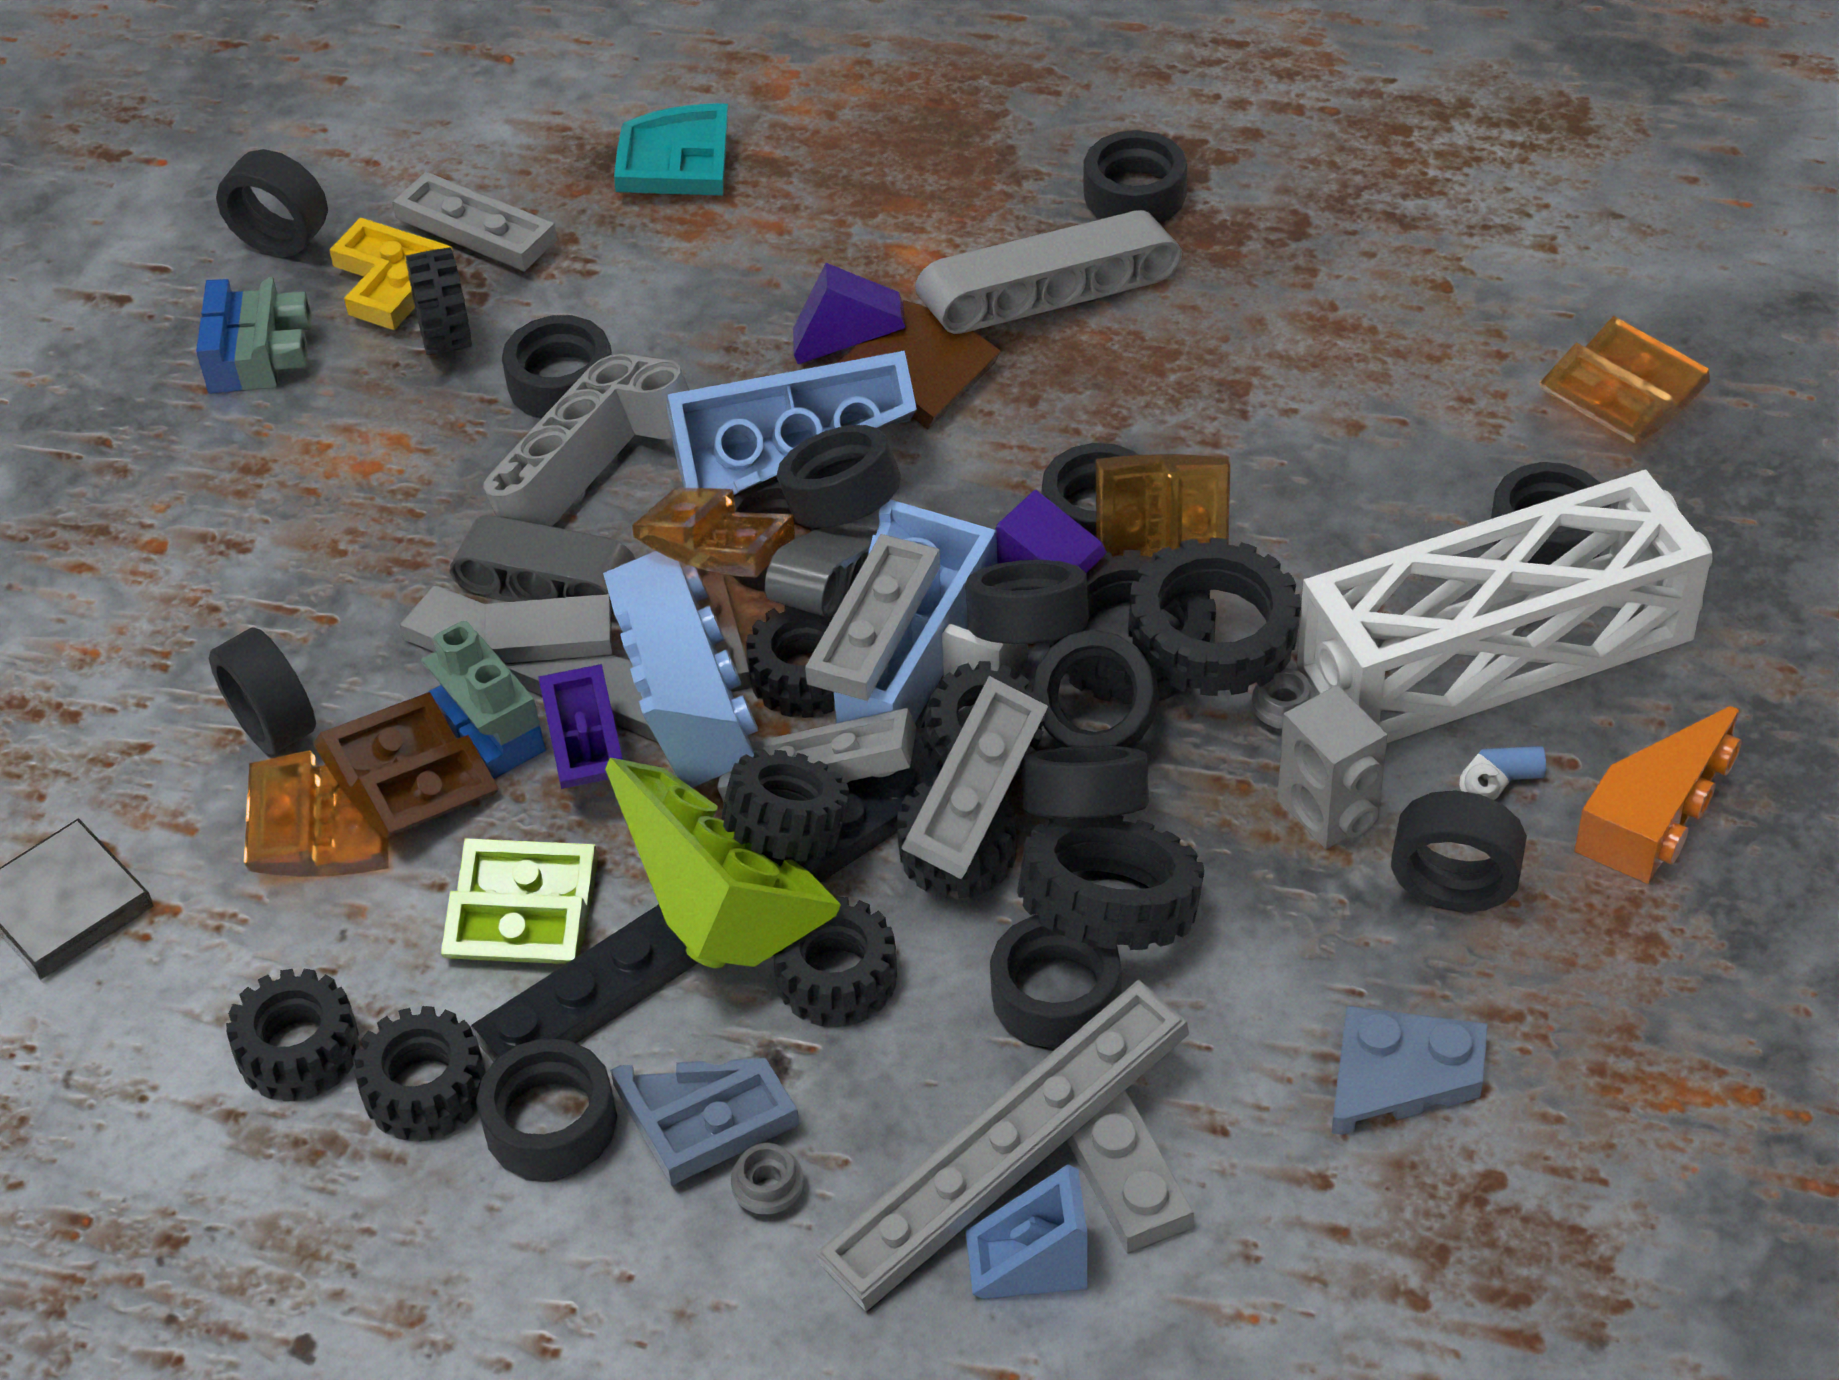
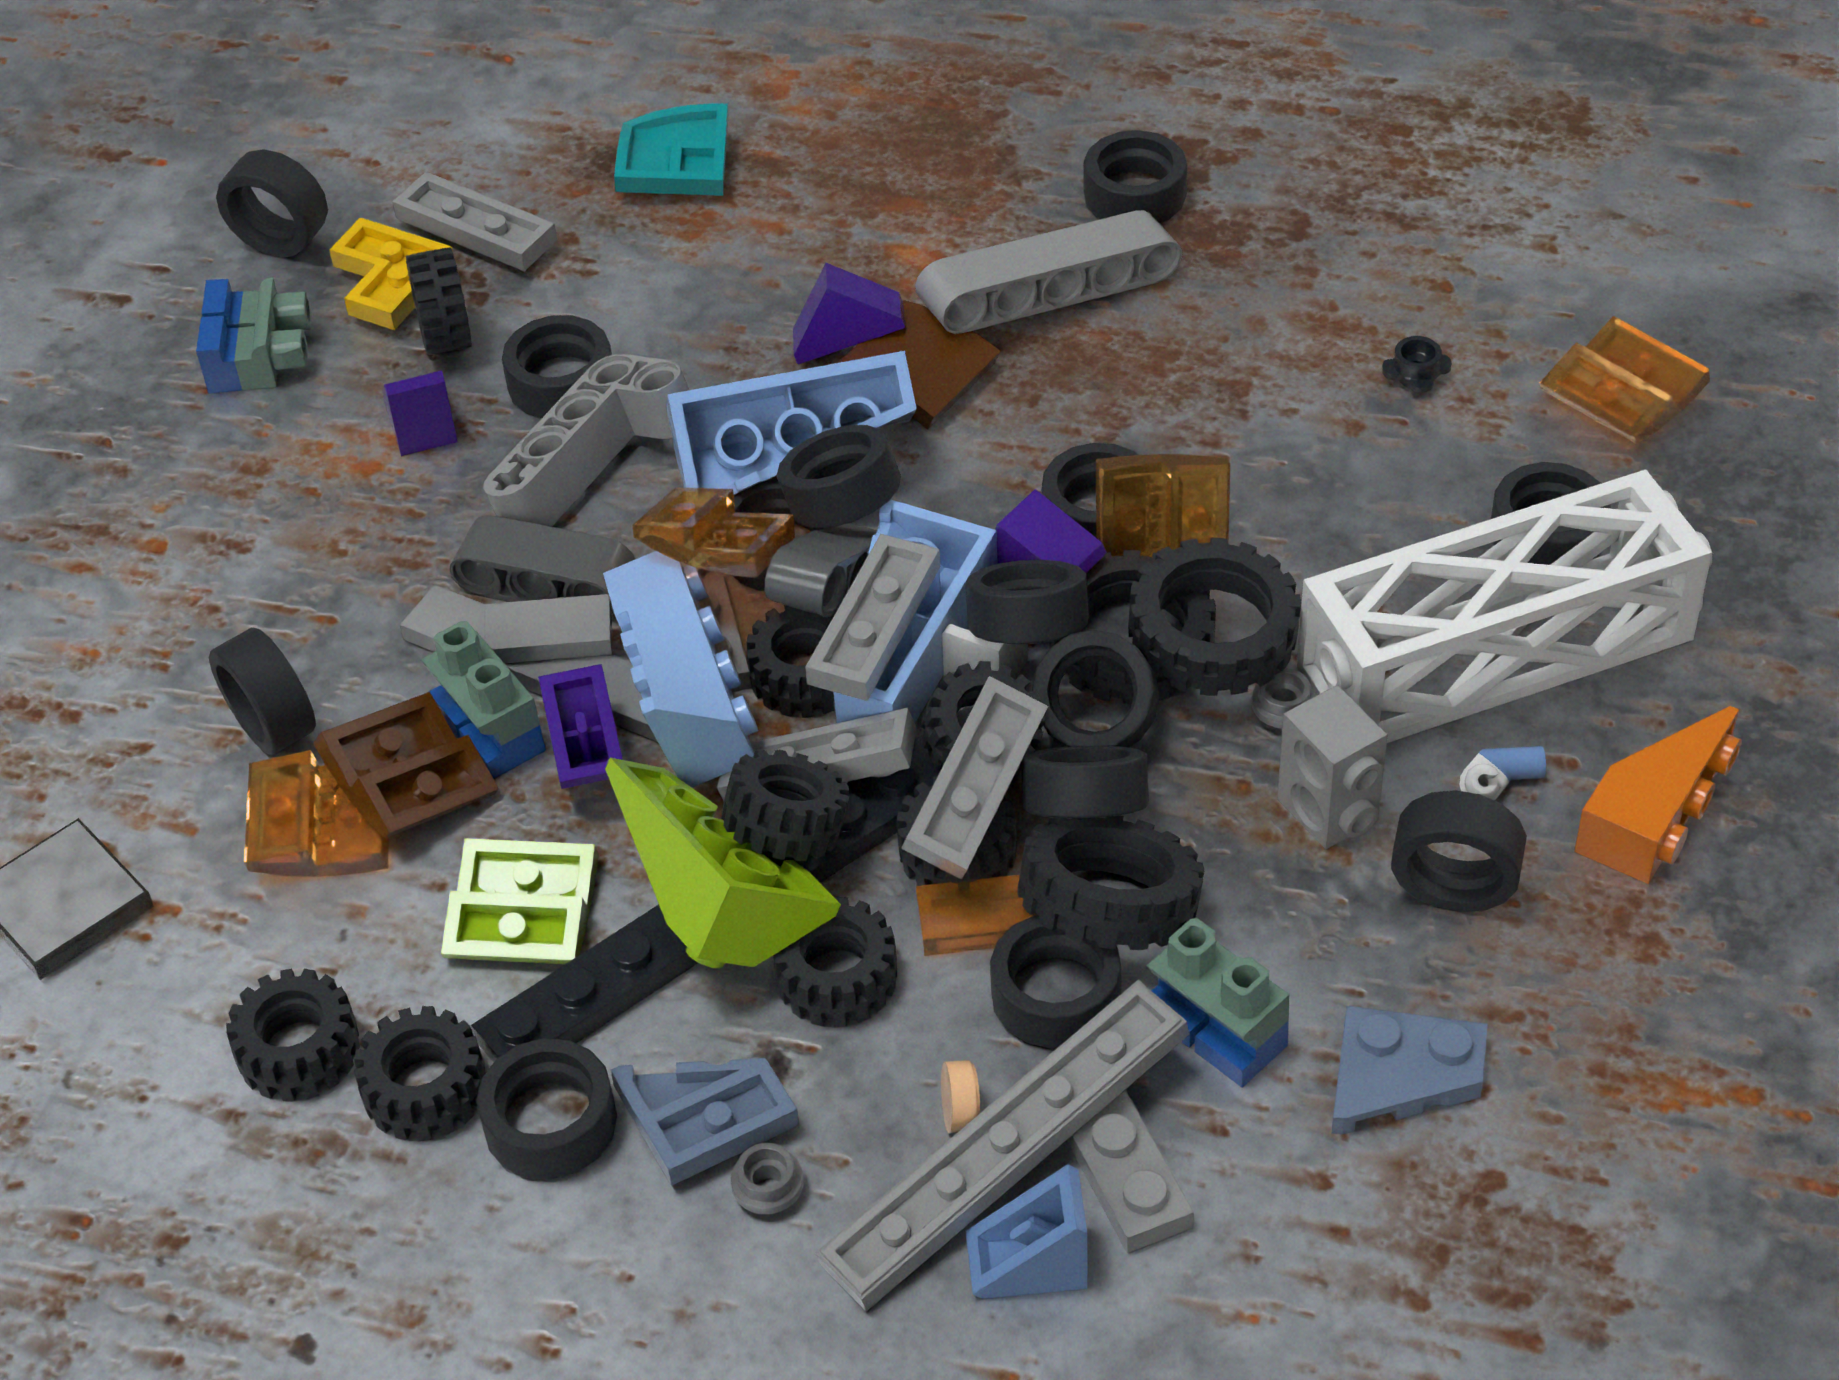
none -> dark purple slope [382,370,458,456]
none -> clear orange tile [916,875,1037,956]
none -> light nougat tile [941,1060,980,1133]
none -> sand green hips [1146,918,1290,1088]
none -> black plate [1382,336,1452,392]

